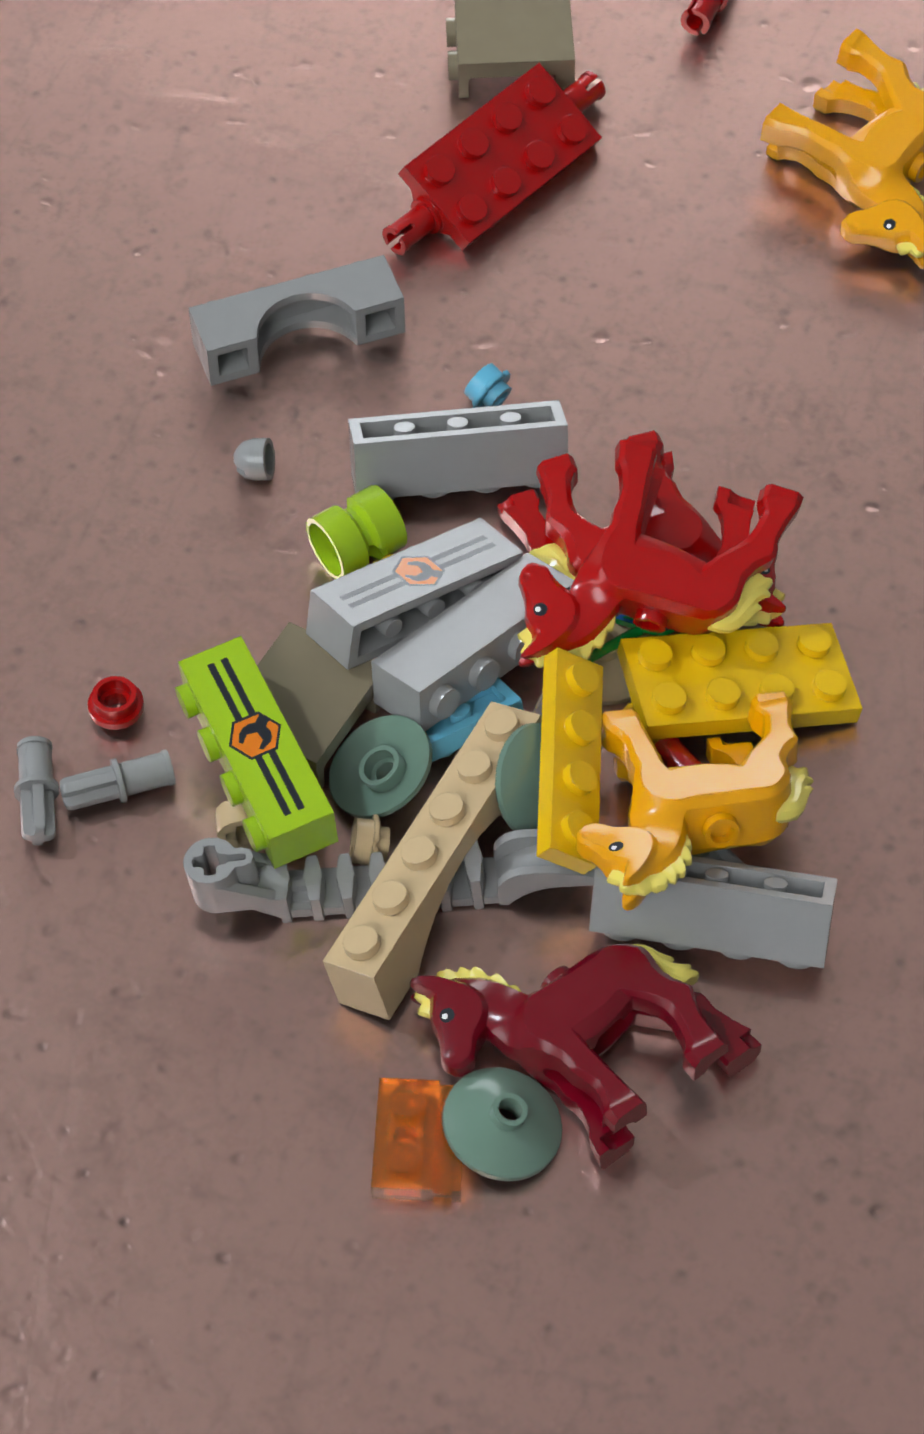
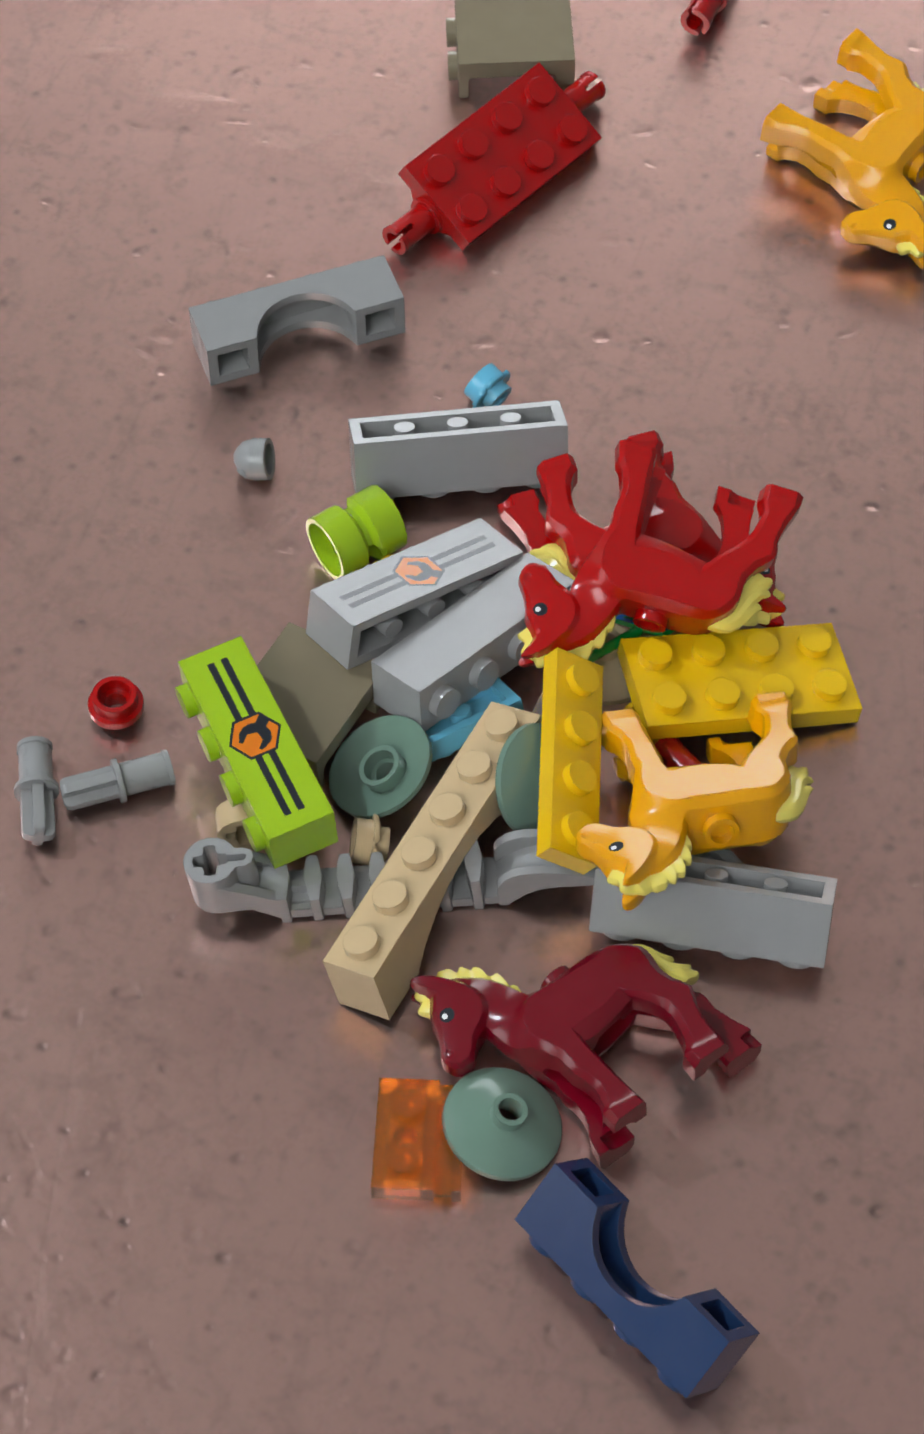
none -> dark blue arch [514,1158,760,1399]

